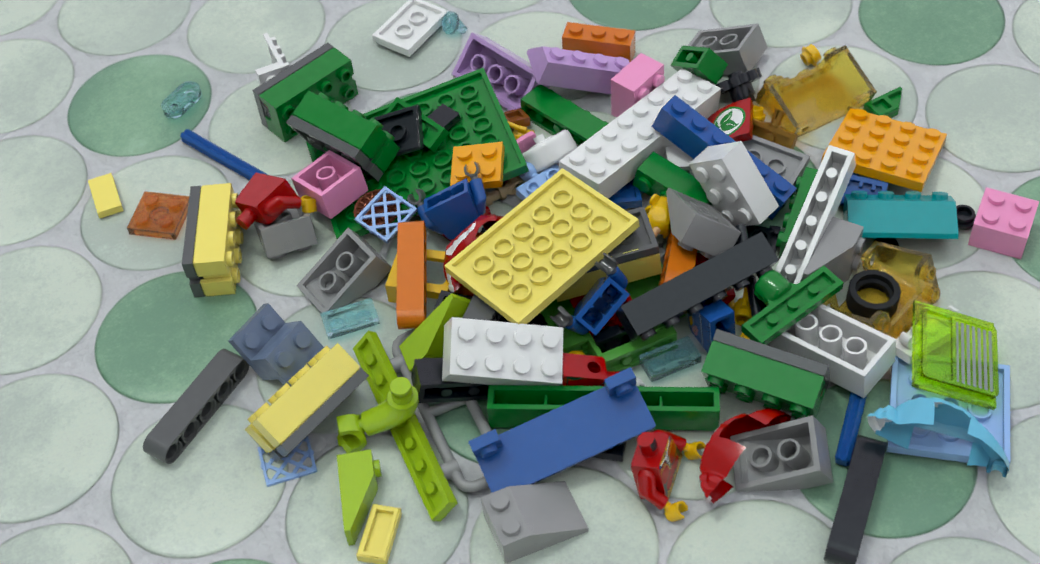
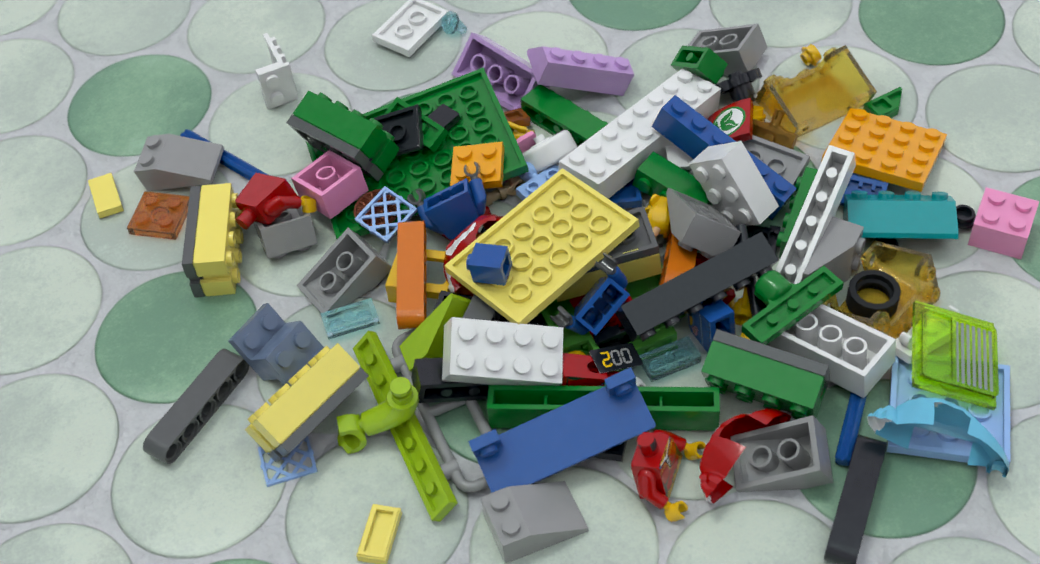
clear light blue plate [161,81,202,118] -> none
green piece [253,43,358,143] -> none
lime slope [337,449,382,546] -> none
orange brick [562,22,635,63] -> none
bright pink brick [611,53,665,117] -> none
none -> light grey slope [134,134,224,192]
none -> blue brick [466,243,513,286]
none -> black sticker [589,343,643,373]

